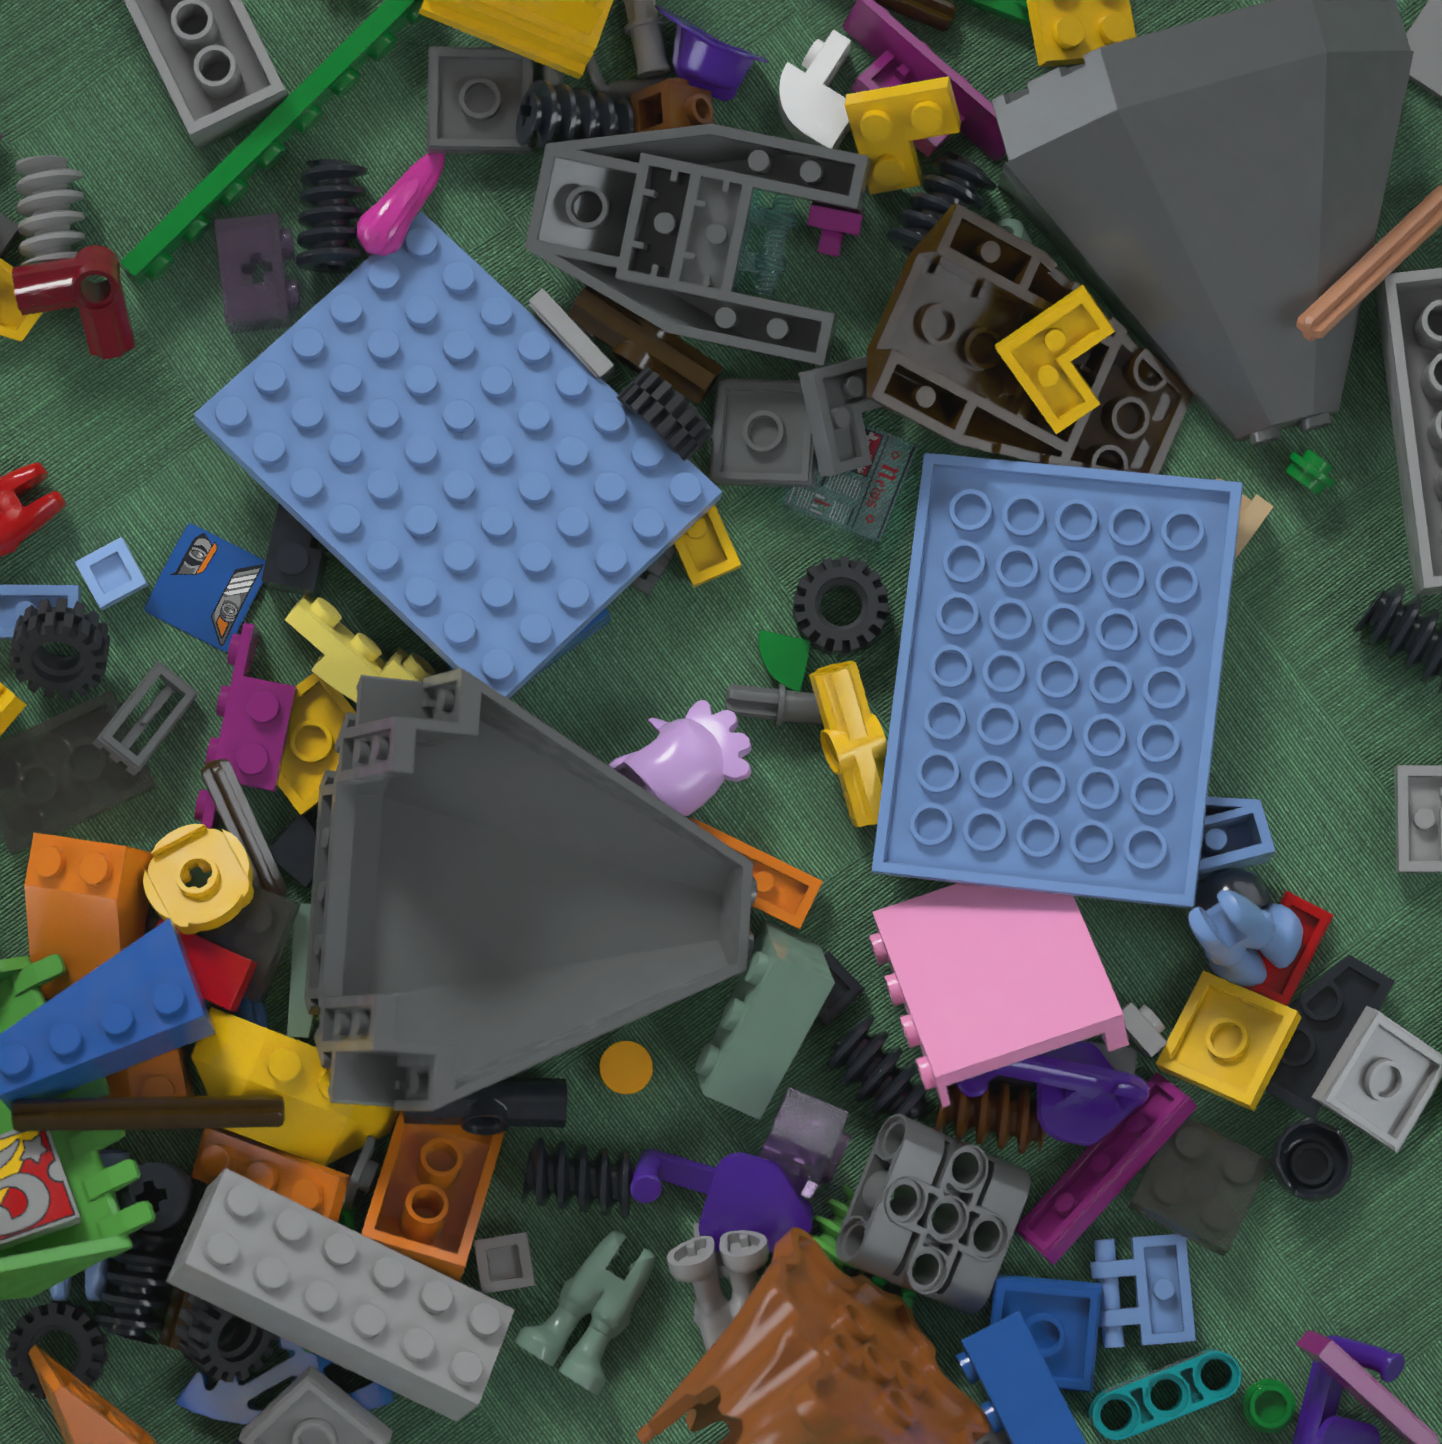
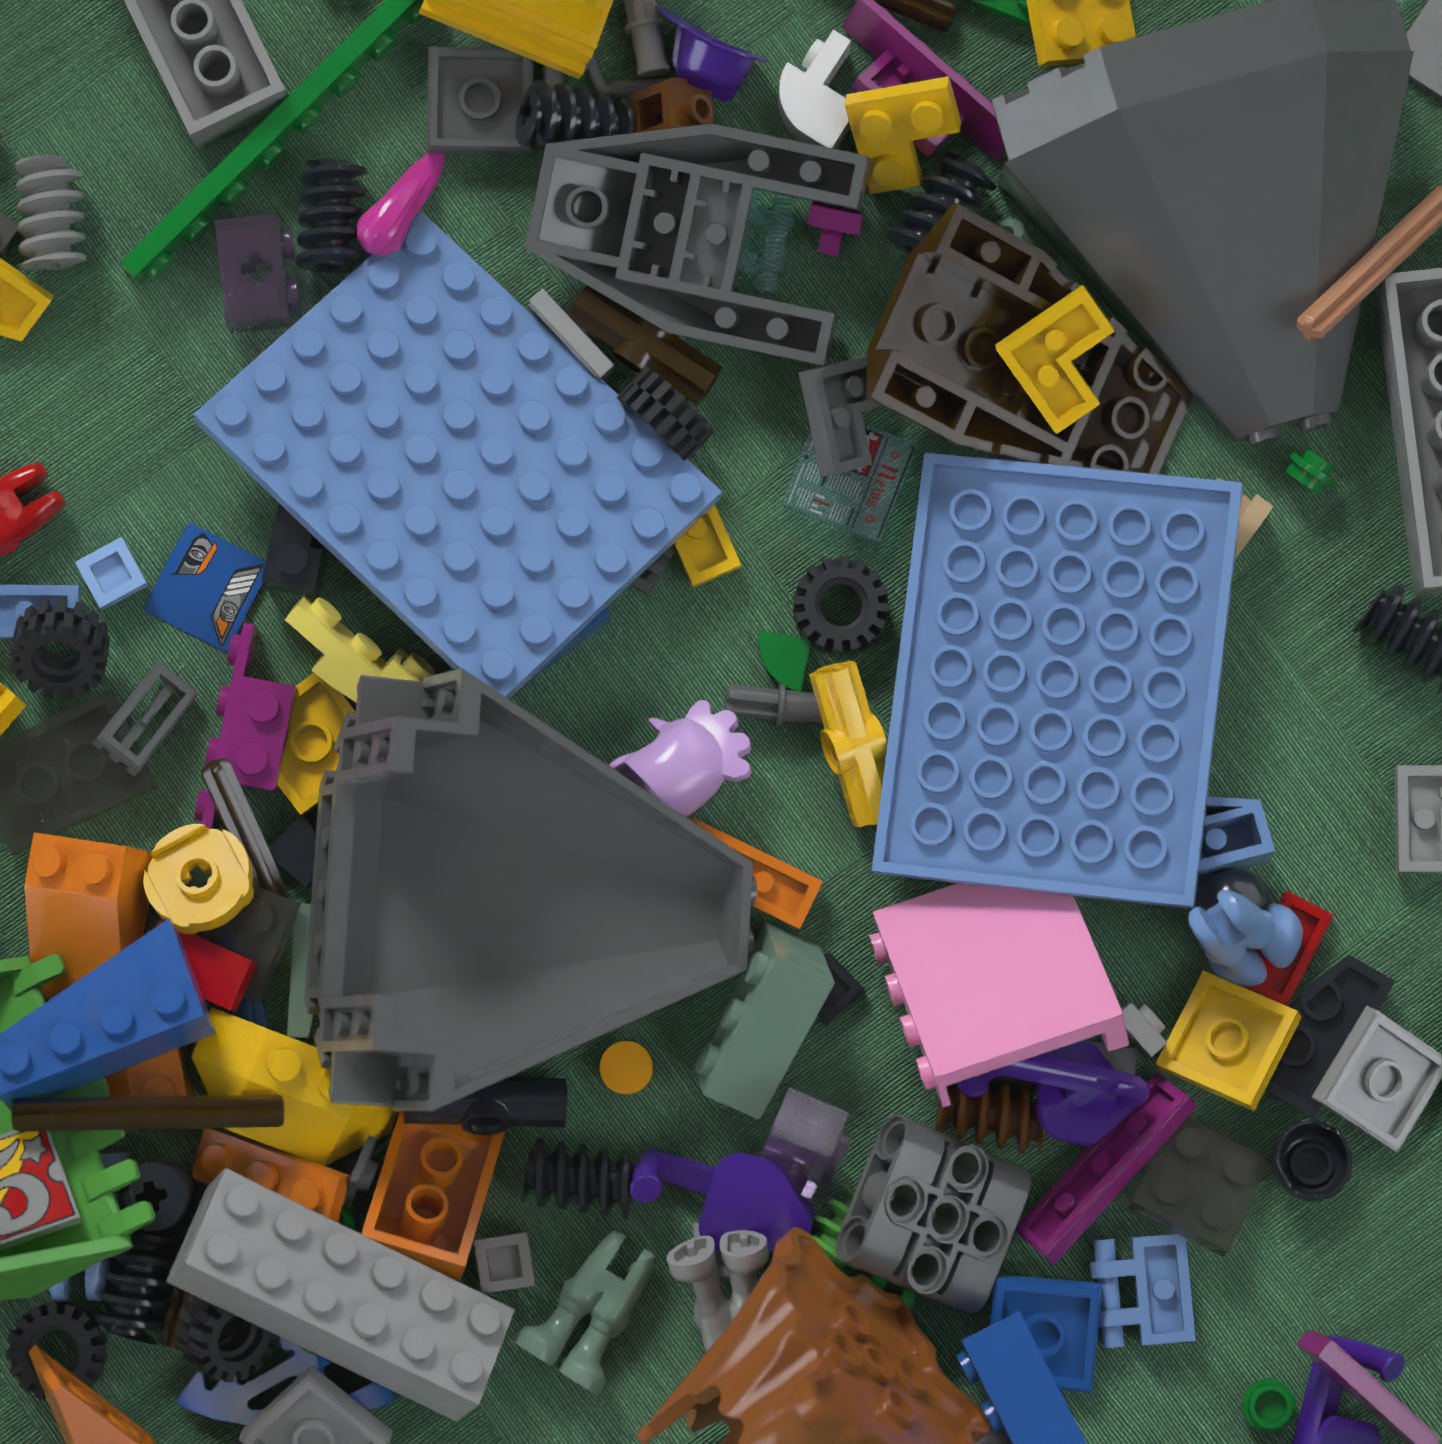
dark red piece [12,245,135,360] -> none
dark grey plate [709,378,817,488] -> none
black piece [828,1014,939,1119] -> none
teal beam [1088,1349,1242,1440] -> none

